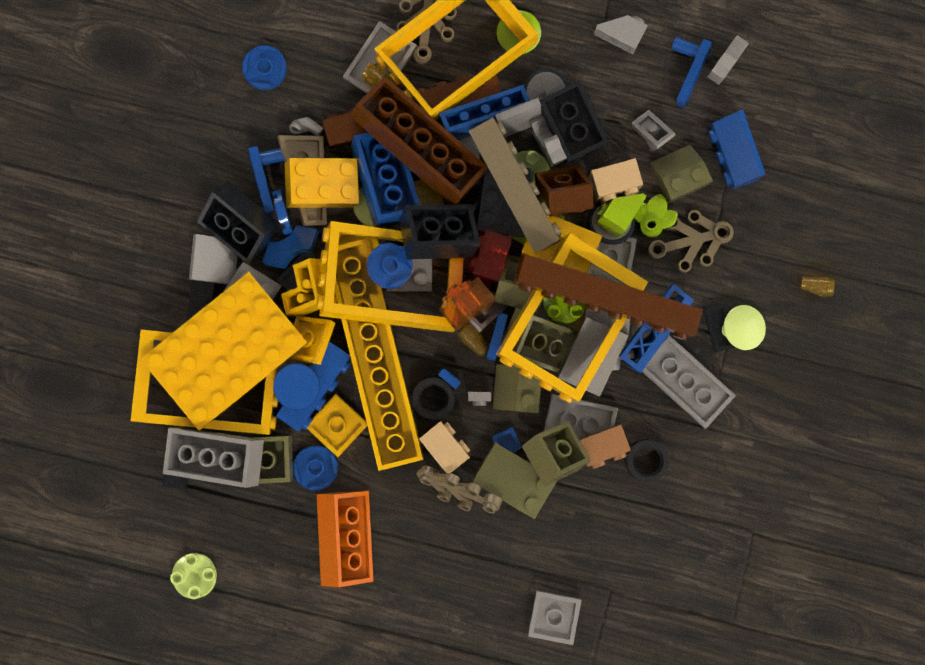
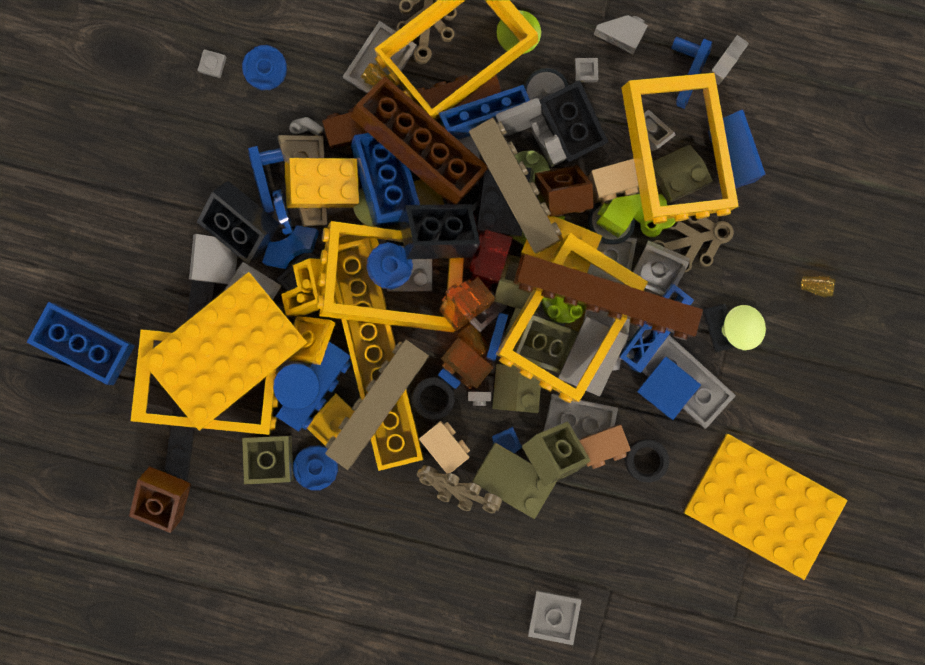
light grey brick [163,427,264,488] -> none
yellowish green dish [170,553,217,599] -> none
orange slope [316,491,373,587] -> none
none -> blue brick [27,302,135,385]
none -> reddish brown brick [129,466,191,533]
none -> light grey plate [198,49,227,78]
none -> dark tan brick [325,340,429,470]
none -> clear orange brick [441,338,494,389]
none -> light grey plate [575,58,598,82]
none -> yellow window [621,73,739,224]
none -> light grey plate [633,240,690,299]
none -> blue tile [636,356,701,420]
none -> yellow plate [683,434,847,580]

